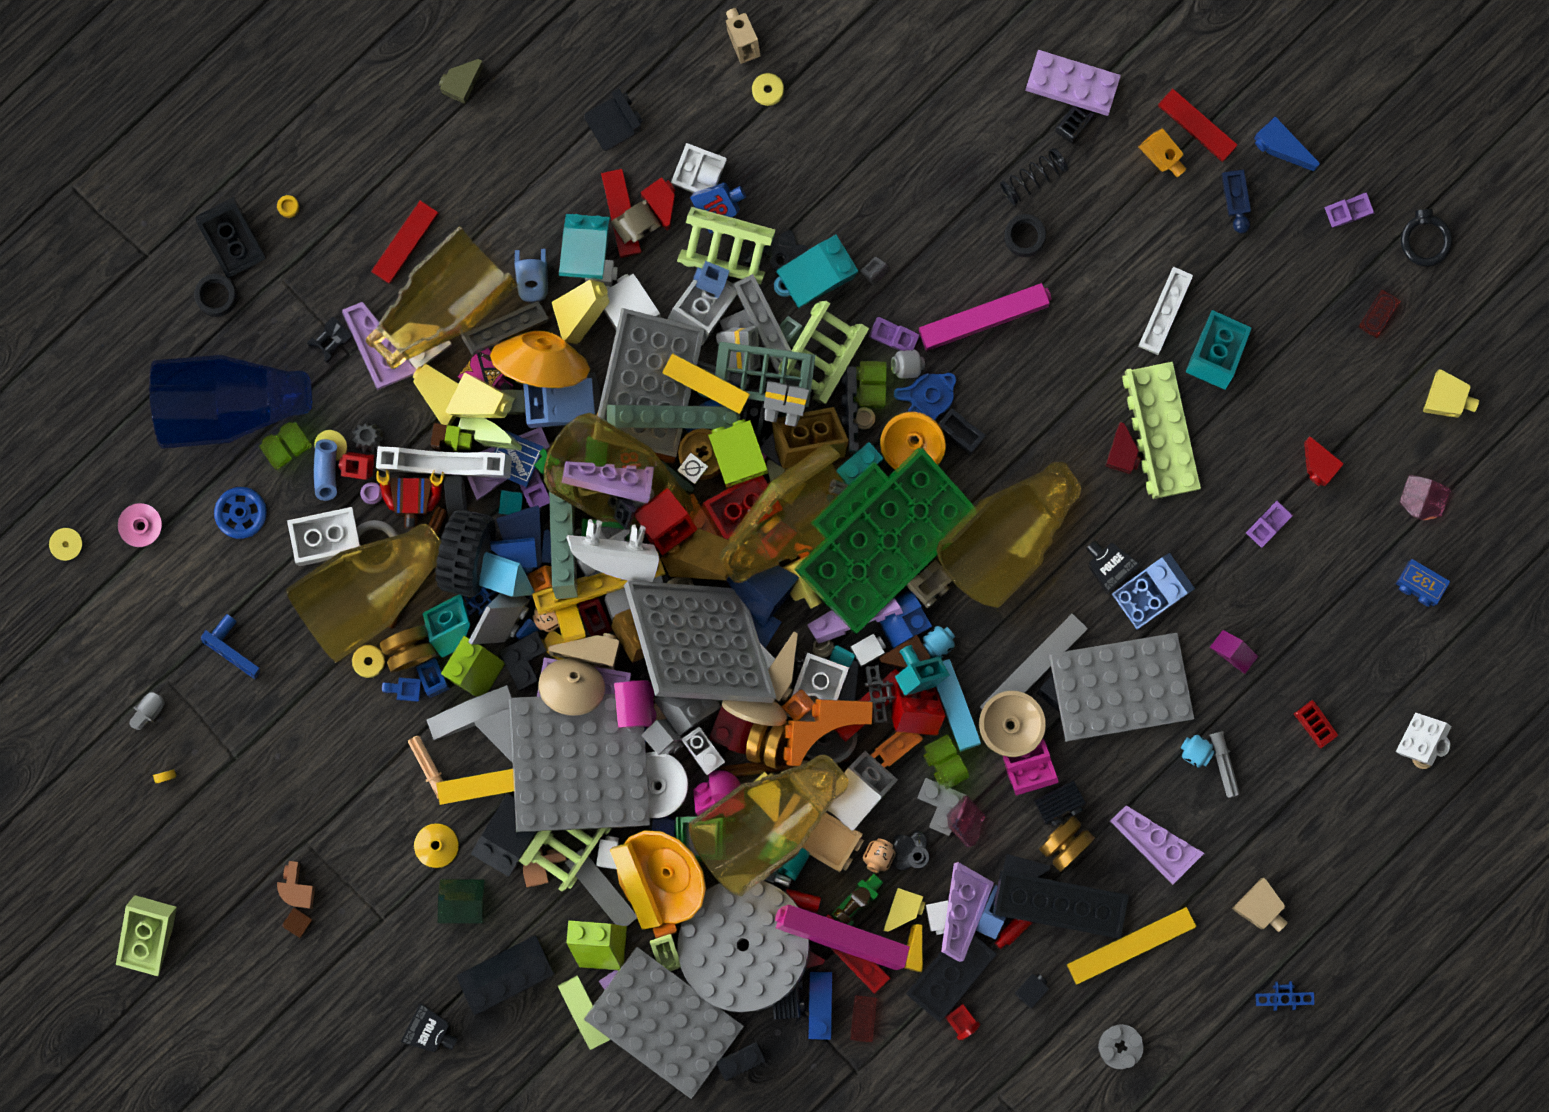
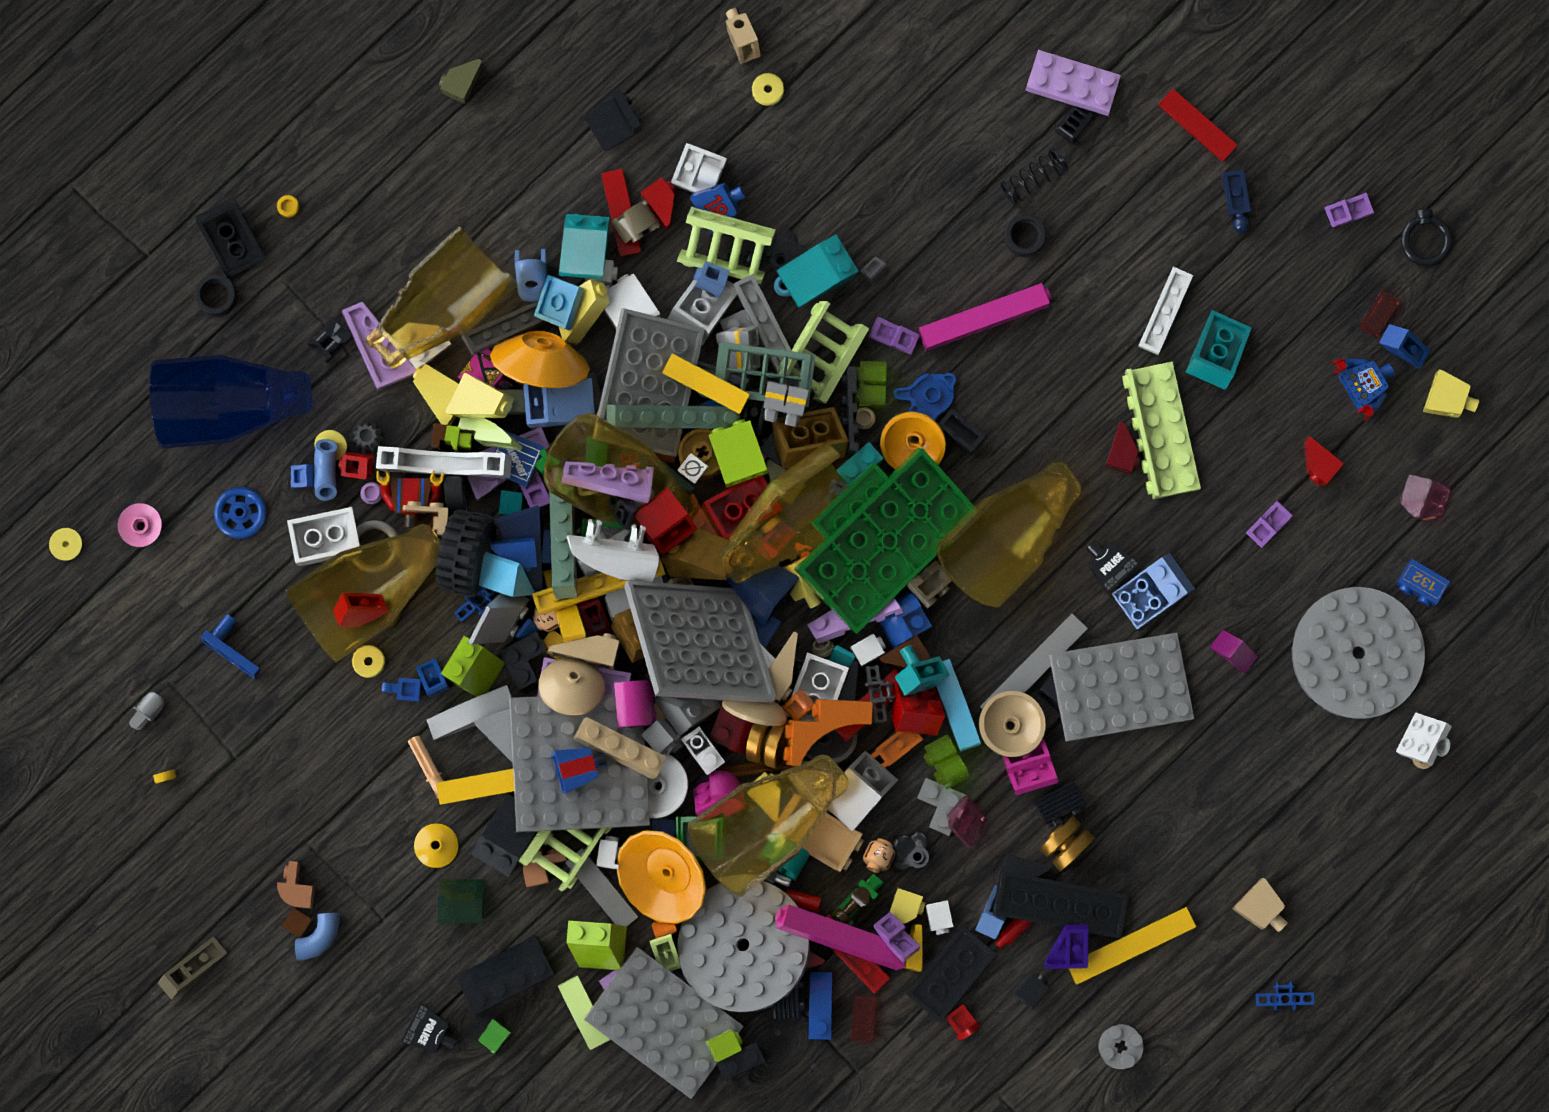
yellowish green slope [116,895,177,976] -> none
clear neon green piece [259,422,312,470] -> none
red tile [371,201,439,284] -> none
pearl gold wheel [380,625,436,673] -> none
teal slope [423,594,470,658] -> none
orange slope [528,565,552,593] -> none
yellow tile [610,843,663,930] -> none
sand green slope [779,316,804,348] -> none
light grey head [891,350,925,379] -> none
medium azure head [923,626,955,658] -> none
lavender wing [941,862,994,962] -> none
lavender wing [1110,806,1204,885] -> none
light orange torso [1138,128,1186,177] -> none
medium azure head [1181,735,1215,767] -> none
light grey axle [1209,731,1239,797] -> none
blue slope [1254,117,1320,171] -> none
red slope [1294,700,1338,749] -> none
none -> dark tan slope [158,936,227,1000]
none -> blue plate [291,464,313,488]
none -> medium blue cylinder [295,913,340,961]
none -> red slope [333,593,388,627]
none -> tan bracket [402,501,448,535]
none -> bright green panel [479,1019,512,1054]
none -> dark azure plate [534,275,584,330]
none -> torso [551,747,608,794]
none -> tan brick [573,717,666,779]
none -> lime brick [705,1029,743,1062]
none -> medium lavender slope [874,912,920,963]
none -> dark purple wing [1044,924,1088,969]
none -> light grey plate [1292,587,1425,719]
none -> torso [1331,358,1395,421]
none -> blue slope [1379,324,1431,369]

